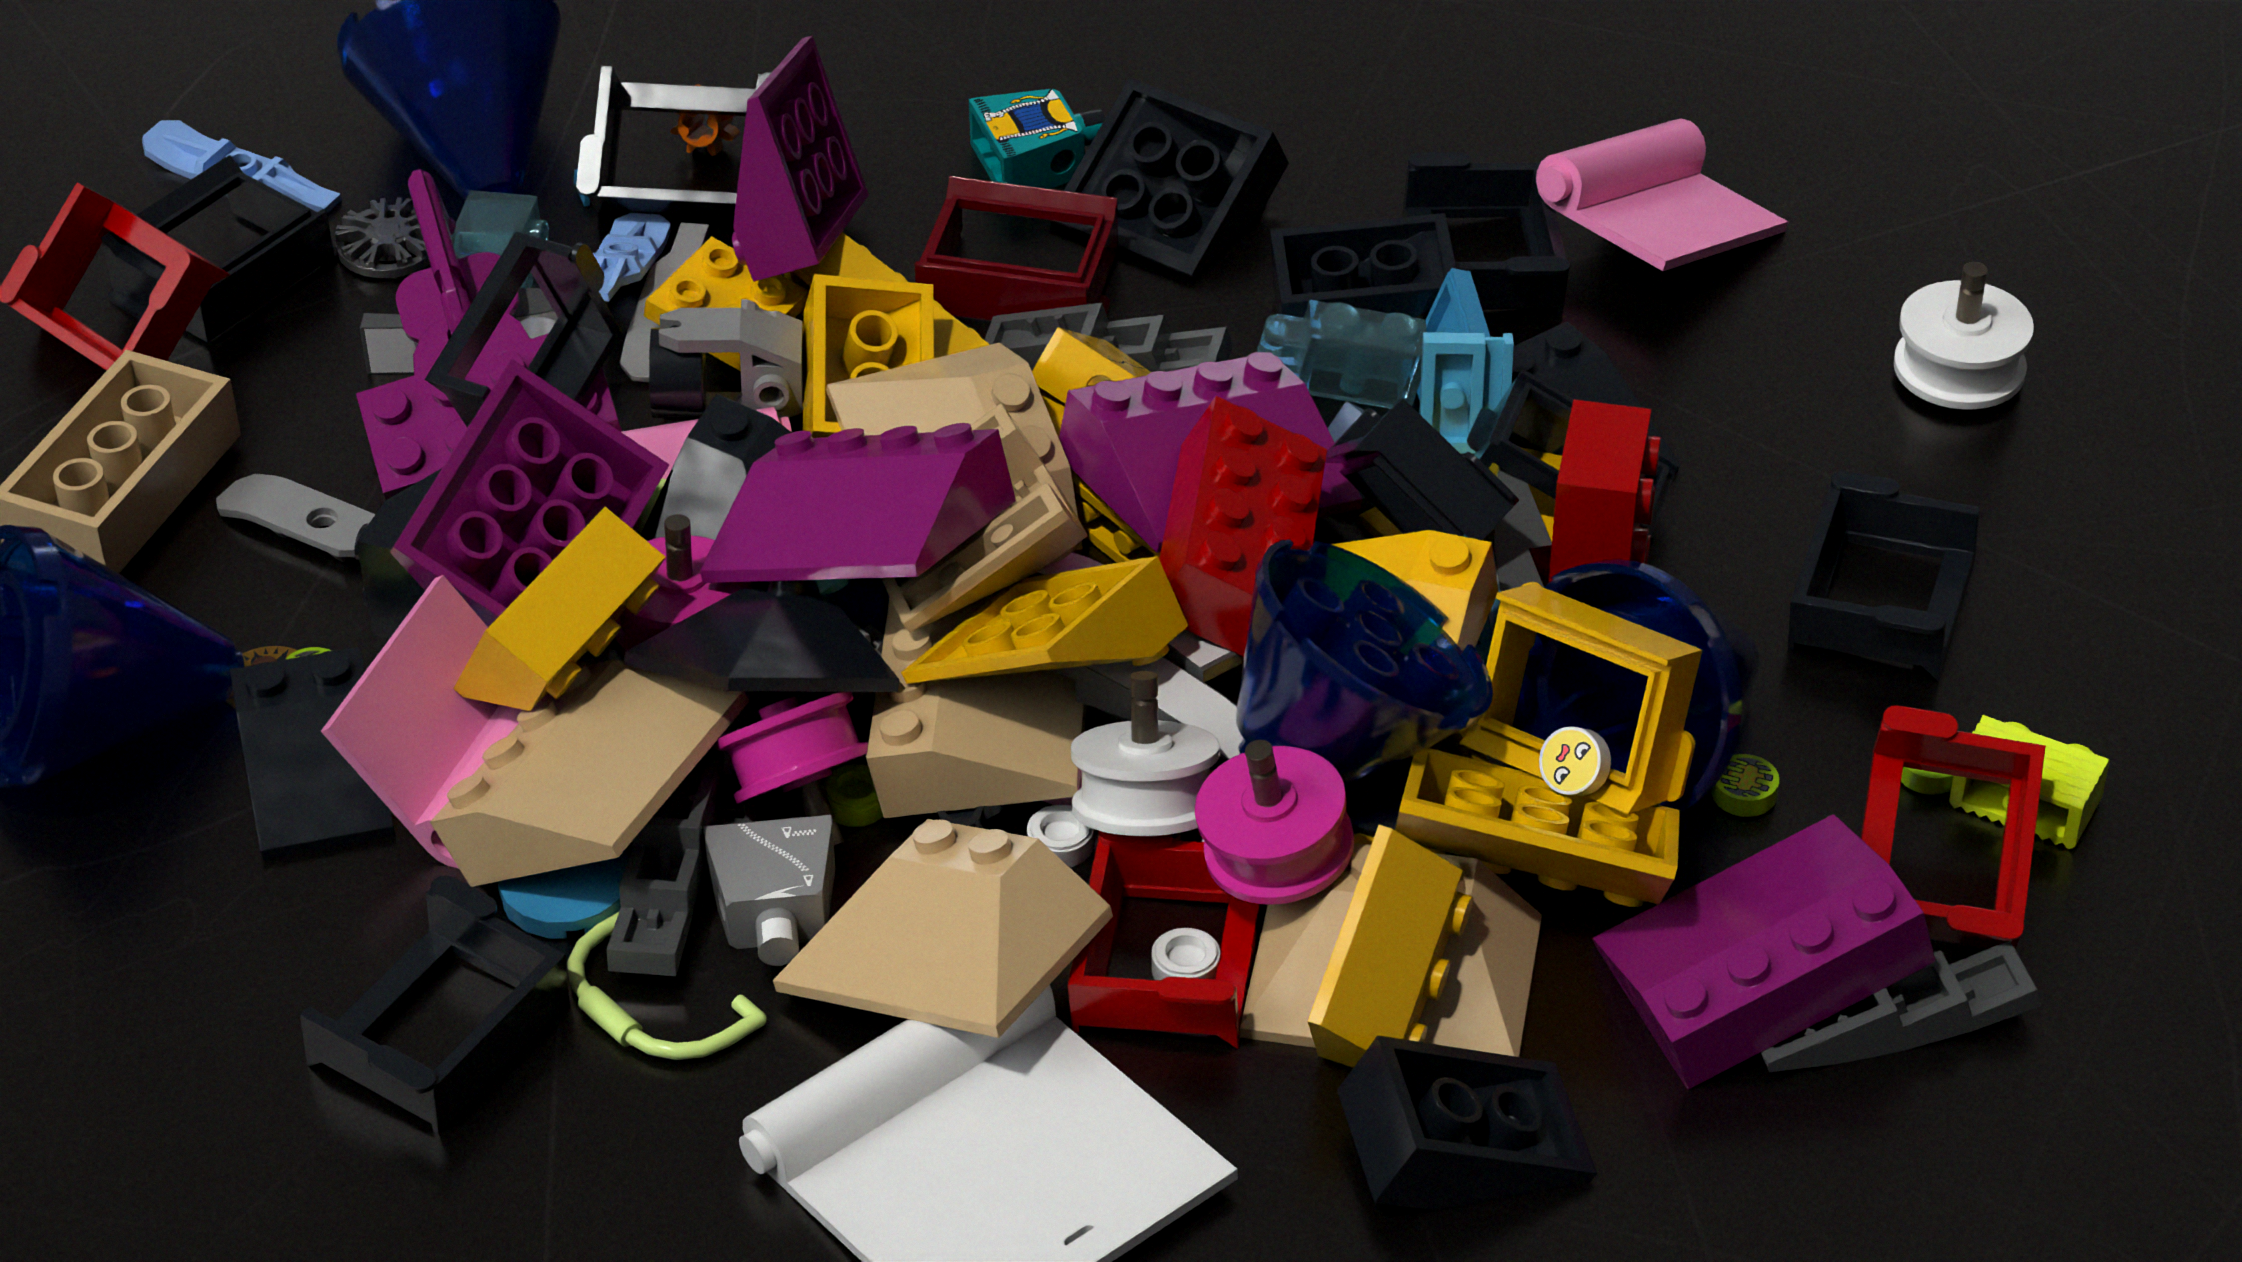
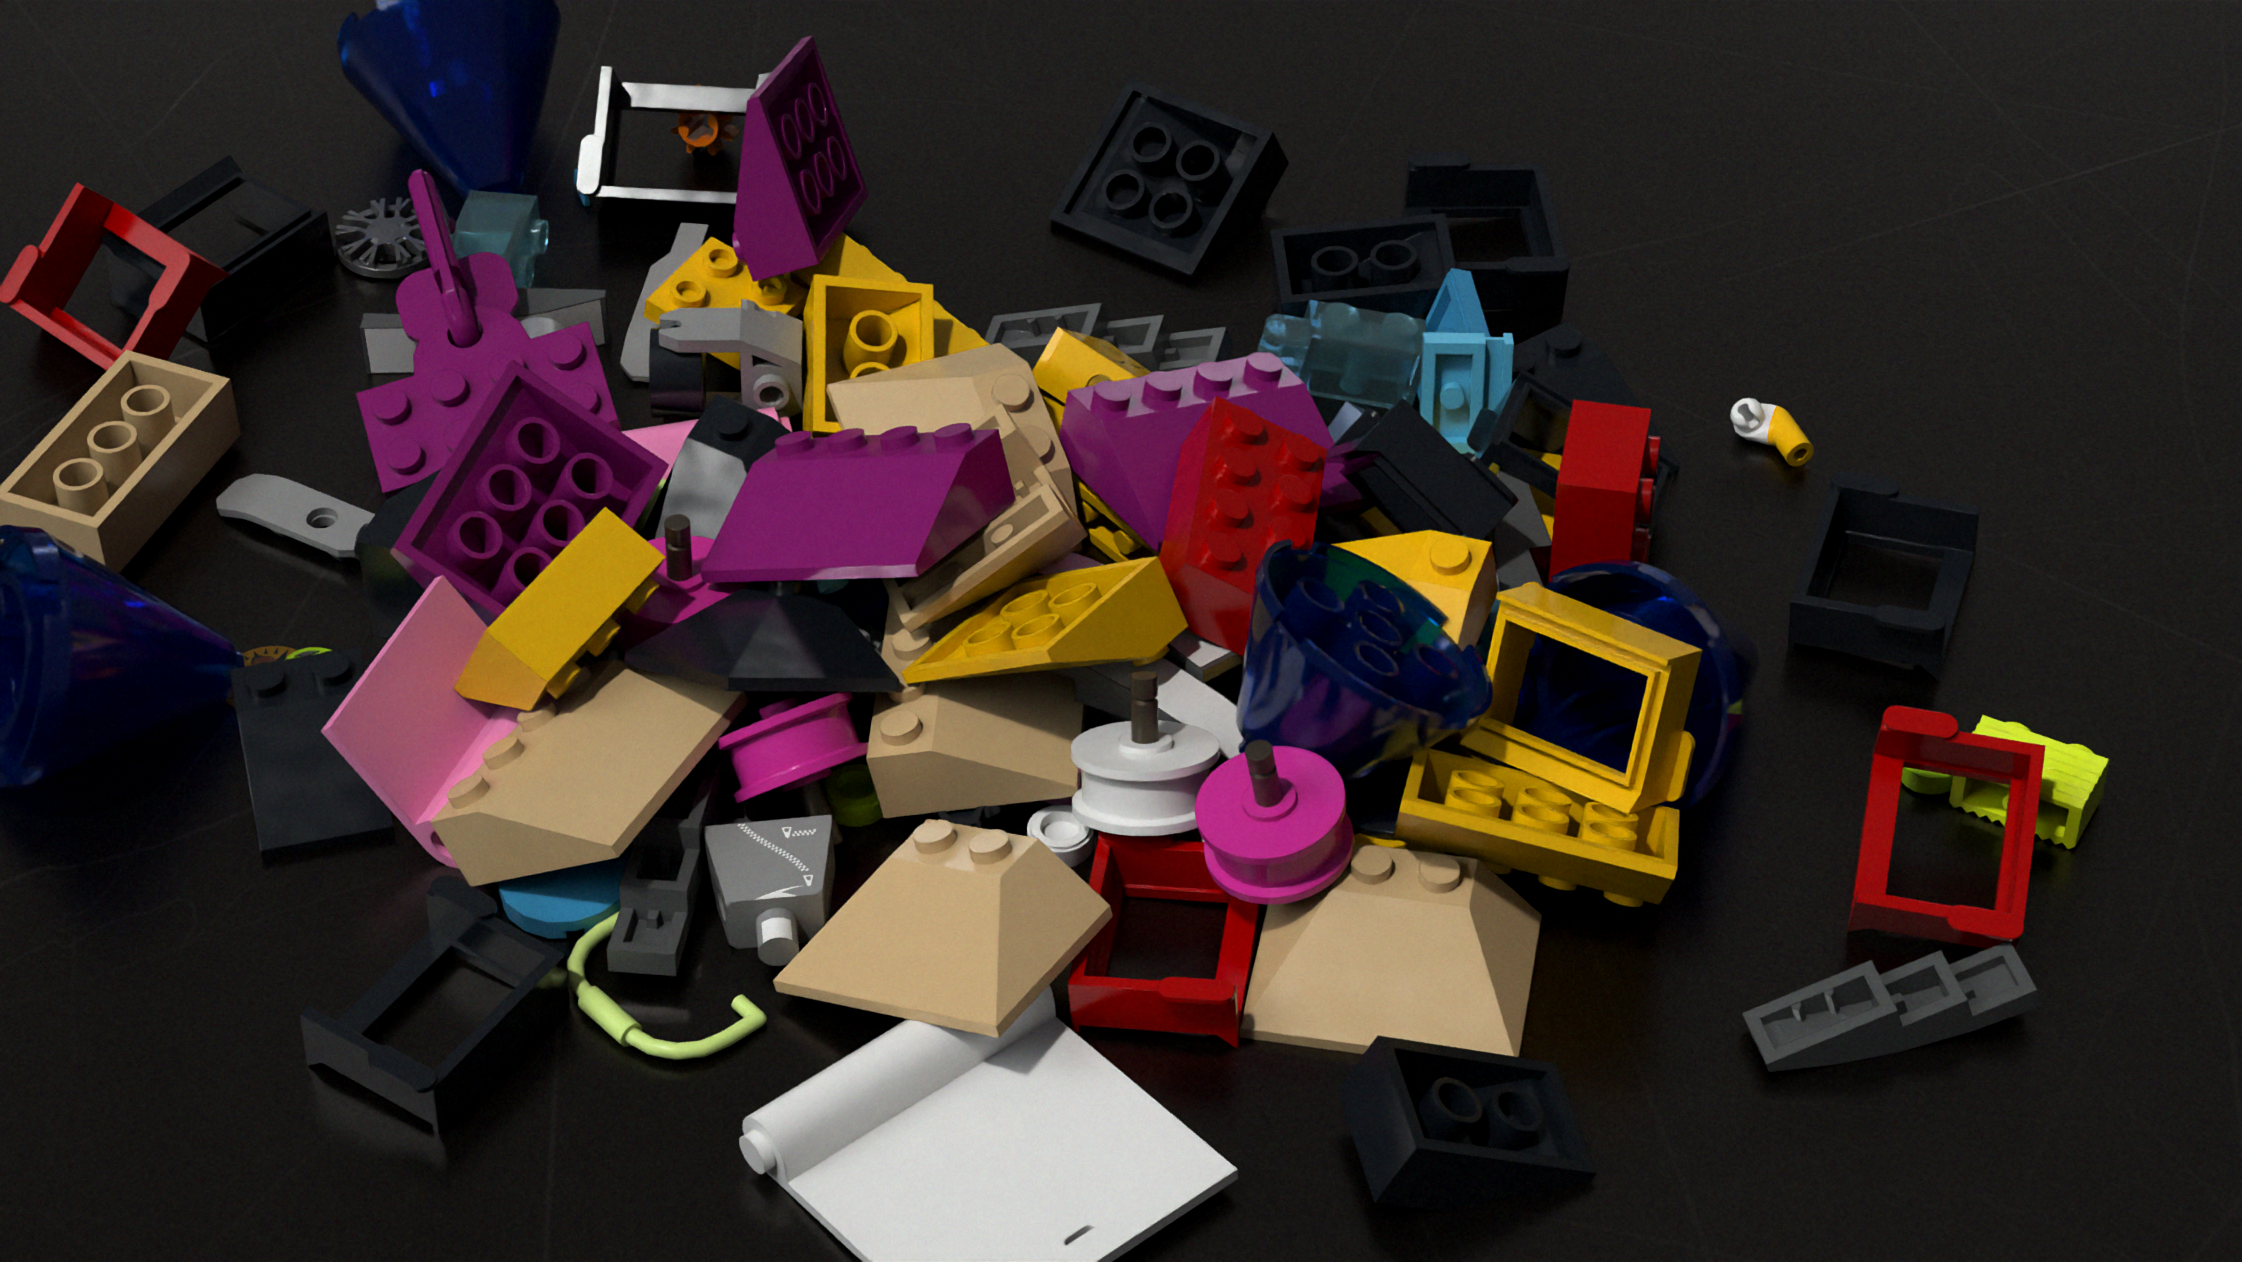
light blue piece [142,120,342,213] -> none
black piece [424,231,622,428] -> none
light blue piece [593,213,671,301] -> none
dark red piece [915,176,1118,321] -> none
teal torso [969,89,1105,189] -> none
white tile [1152,928,1220,980] -> none
yellow slope [1307,825,1473,1068] -> none
bright pink door [1536,118,1788,271] -> none
tile [1539,727,1611,796] -> none
magenta slope [1593,814,1936,1090] -> none
lime tile [1711,754,1779,817] -> none
white wheel [1894,262,2034,410] -> none
none -> arm [1730,398,1814,467]

